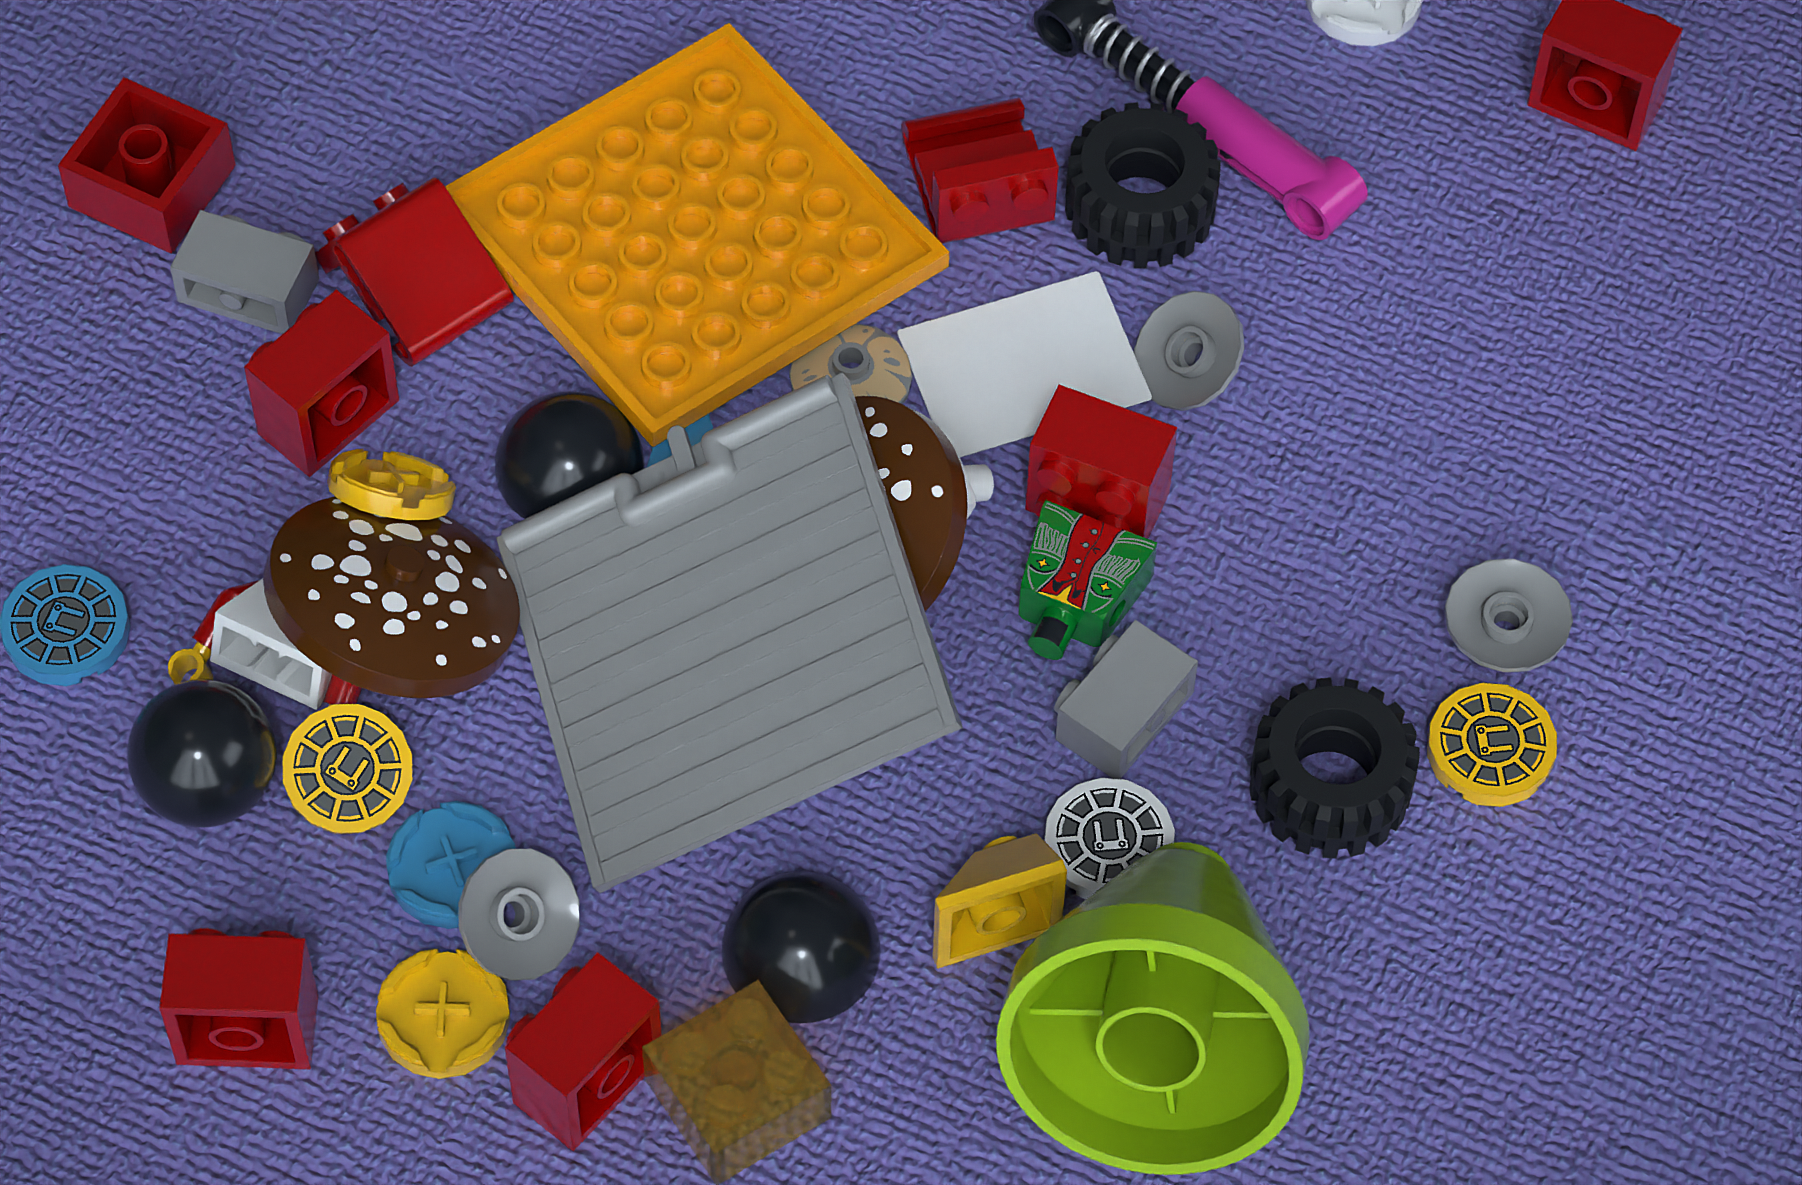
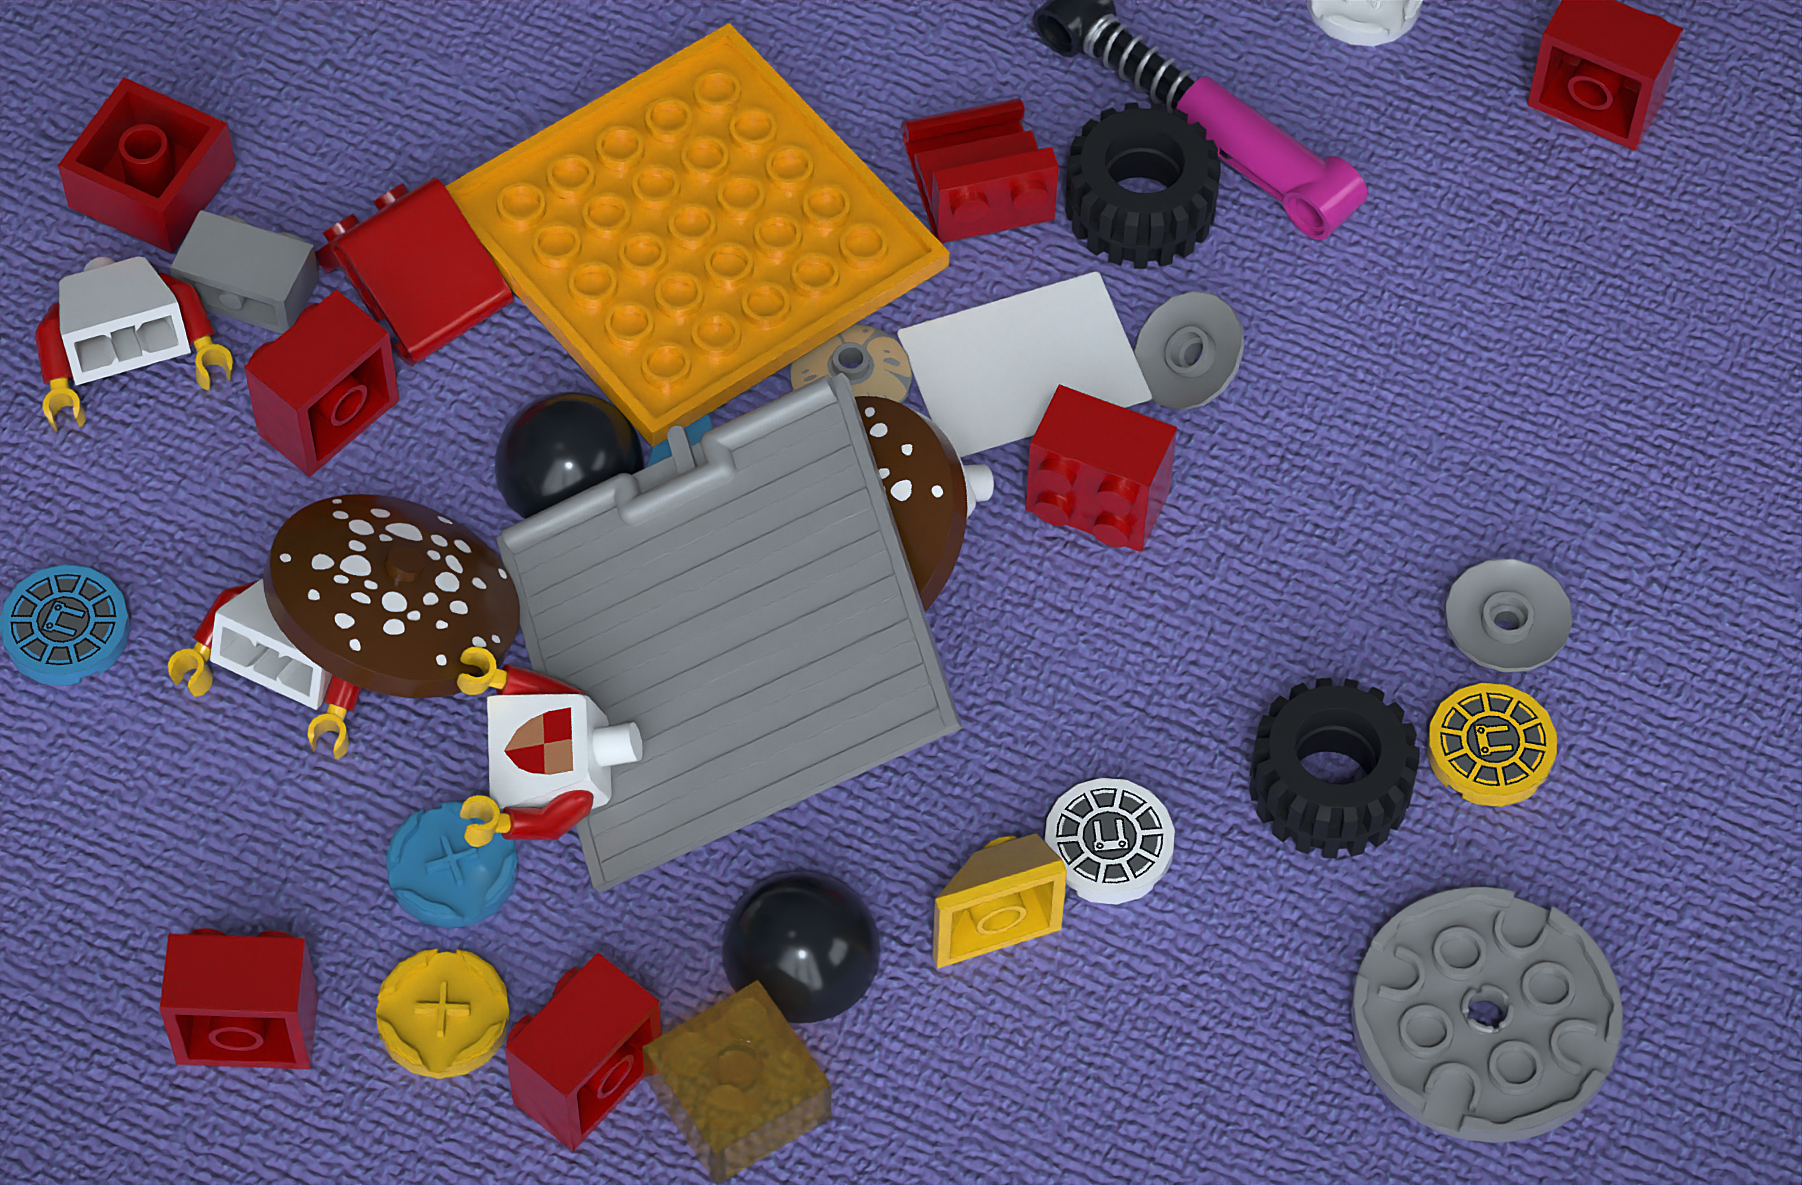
black piece [127,679,277,828] -> none
tile [282,704,412,834] -> none
yellow tile [327,449,456,520] -> none
light grey dish [458,849,580,980] -> none
lime cone [996,842,1309,1175] -> none
torso [1018,500,1157,660] -> none
light grey brick [1054,620,1198,779] -> none
none -> white torso [35,257,233,432]
none -> torso [457,647,643,847]
none -> light grey plate [1351,887,1623,1143]

